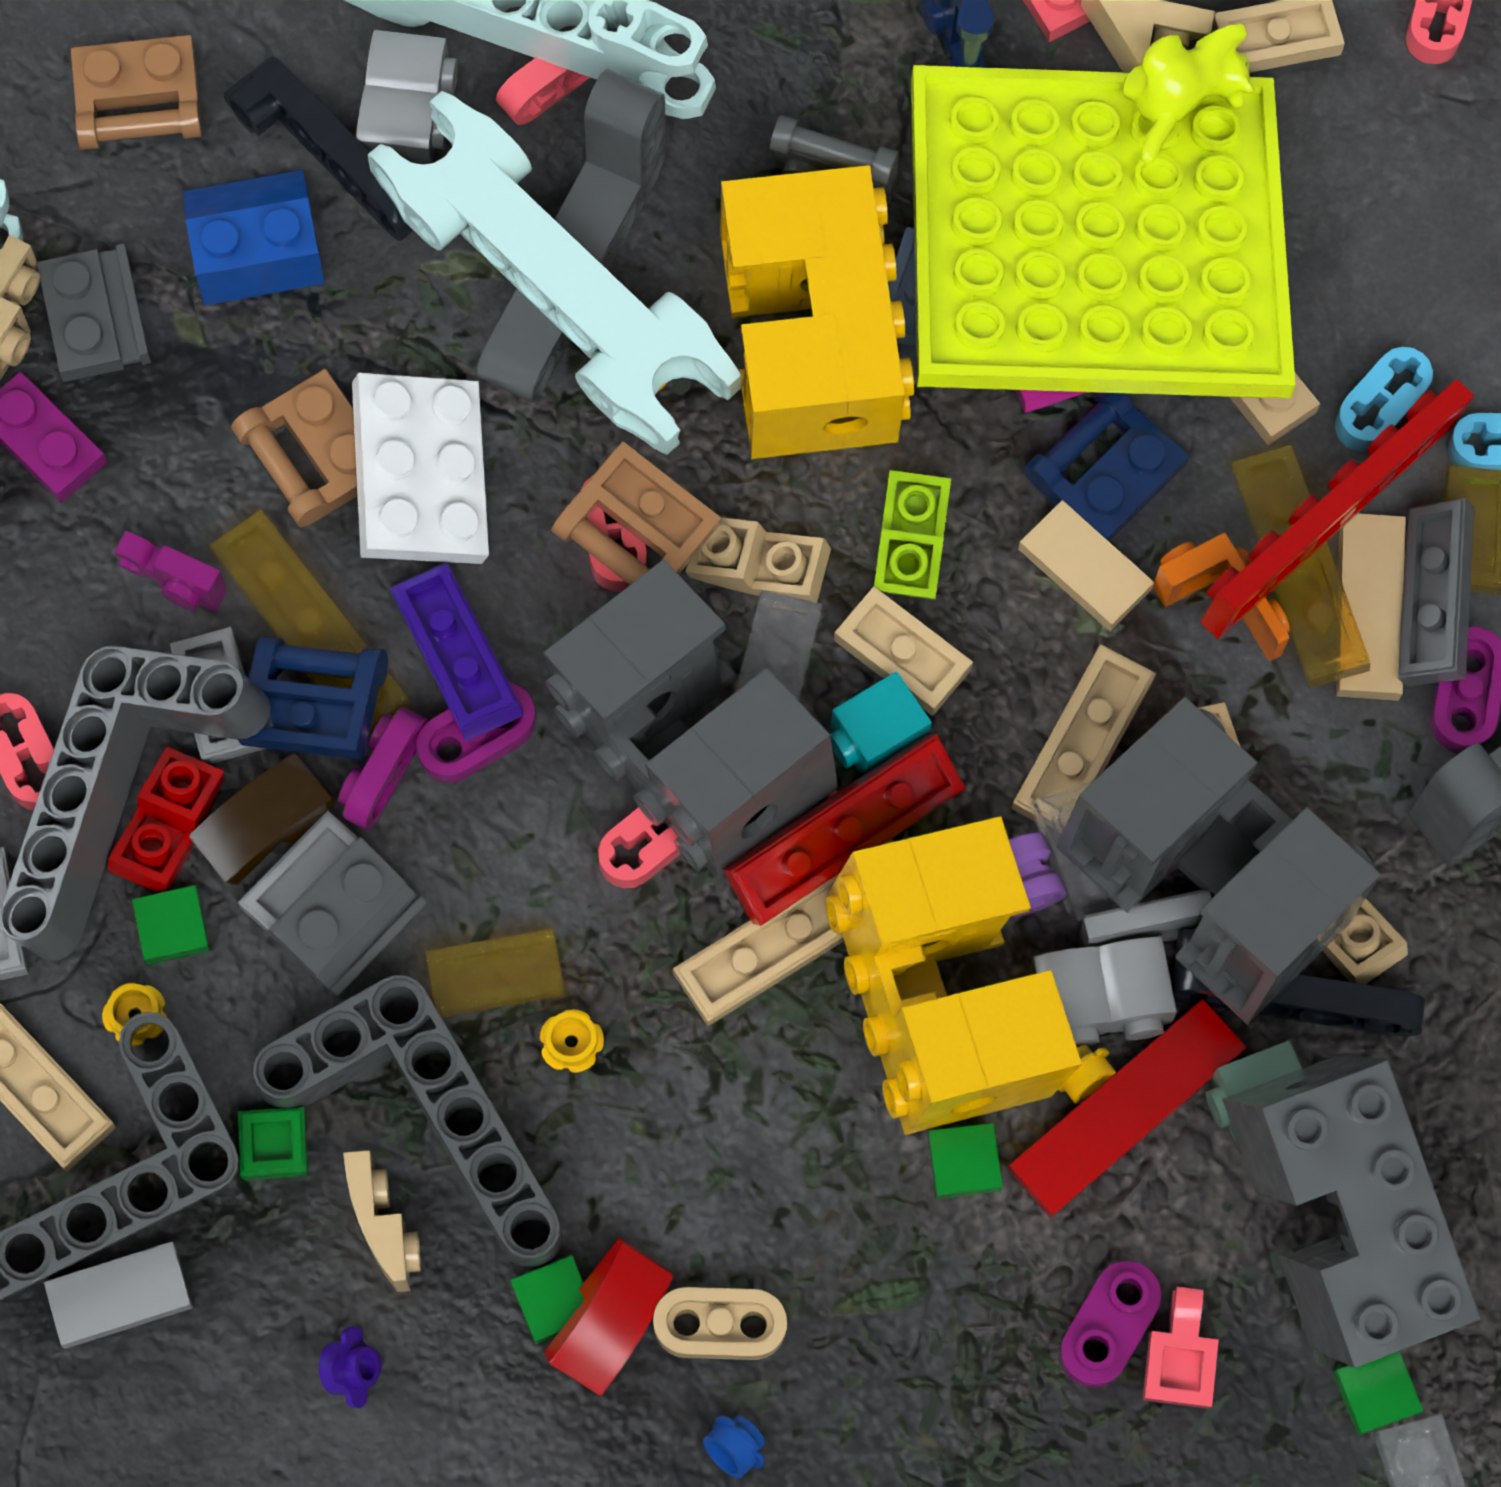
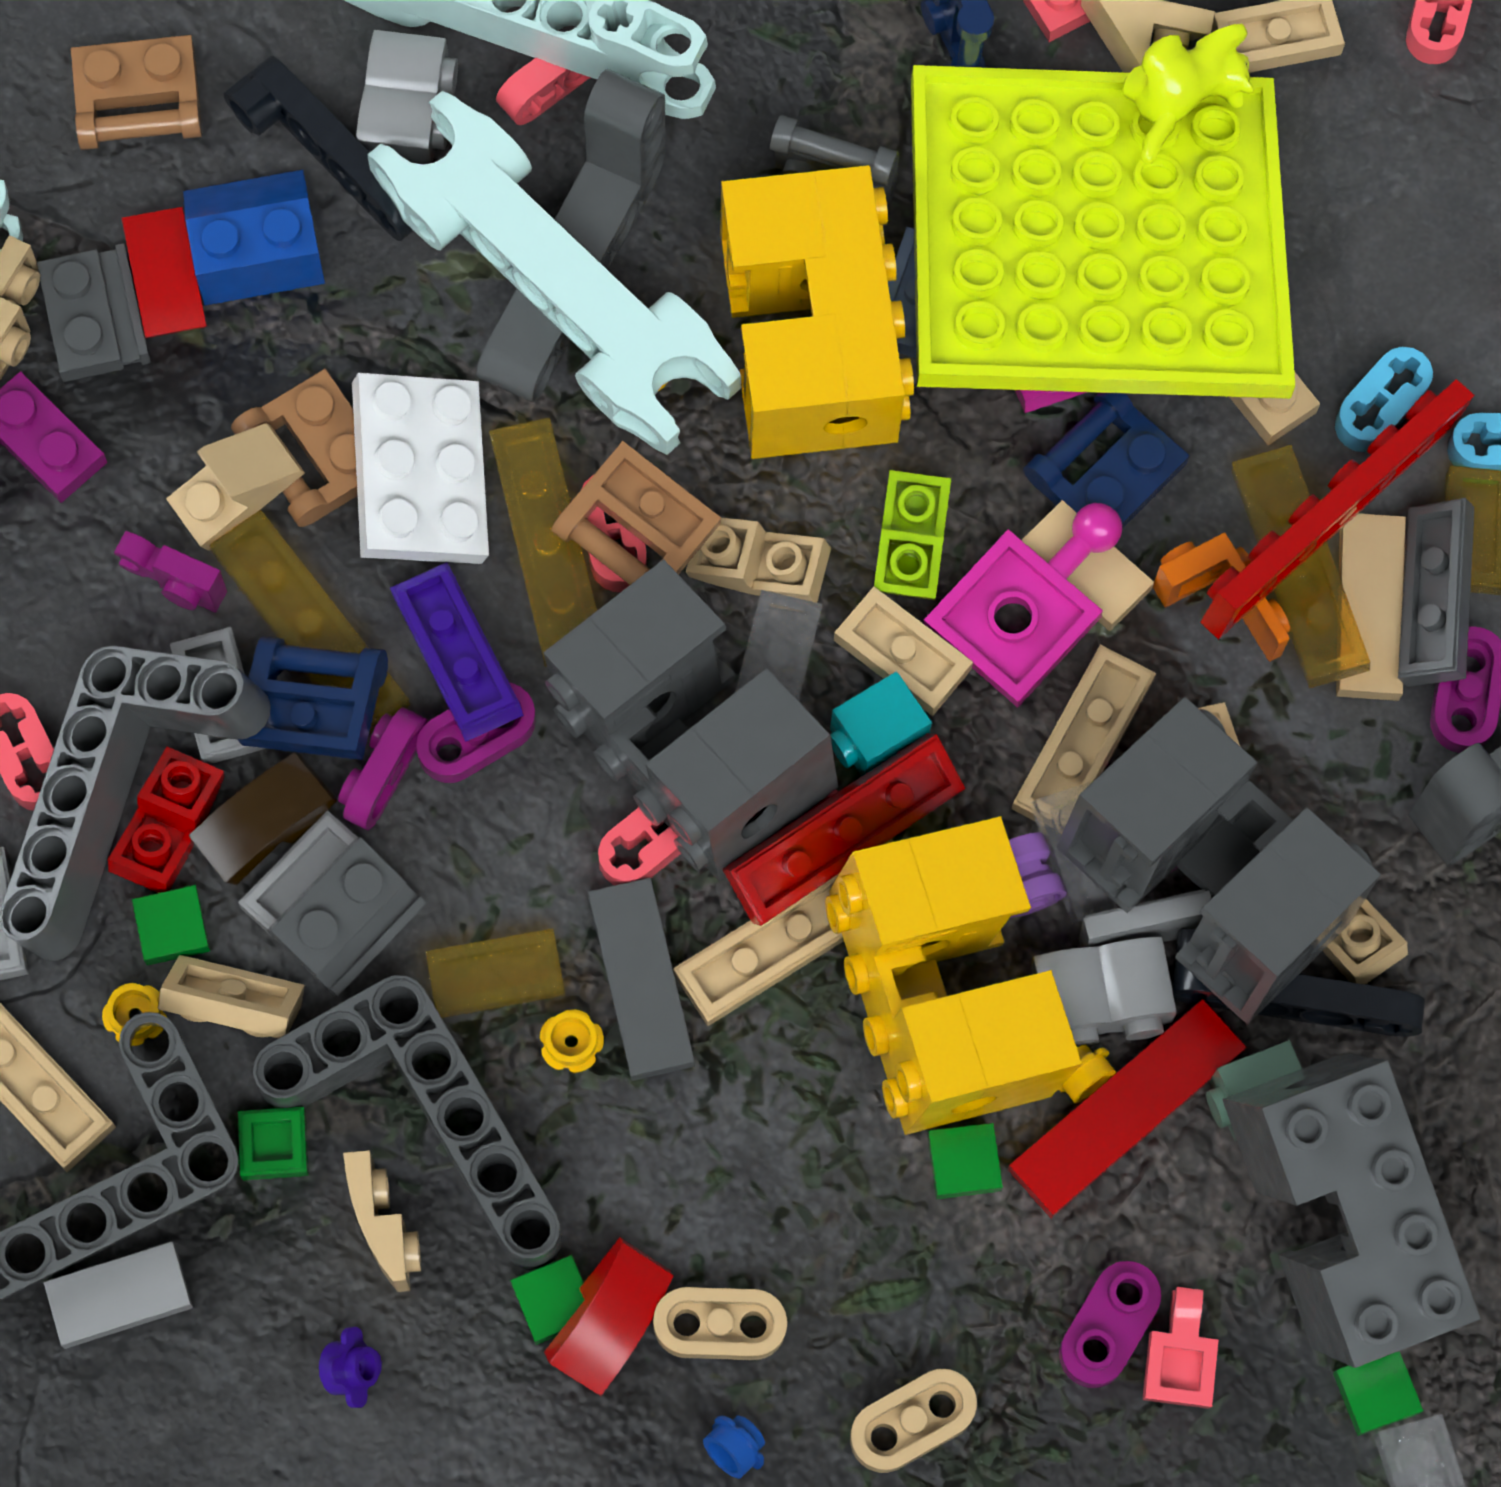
none -> red slope [122,207,207,338]
none -> tan plate [158,955,305,1039]
none -> tan slope [166,423,305,551]
none -> clear yellow tile [489,417,597,667]
none -> dark grey tile [588,877,695,1081]
none -> tan plate [850,1369,977,1473]
none -> dark pink plate [924,503,1122,708]

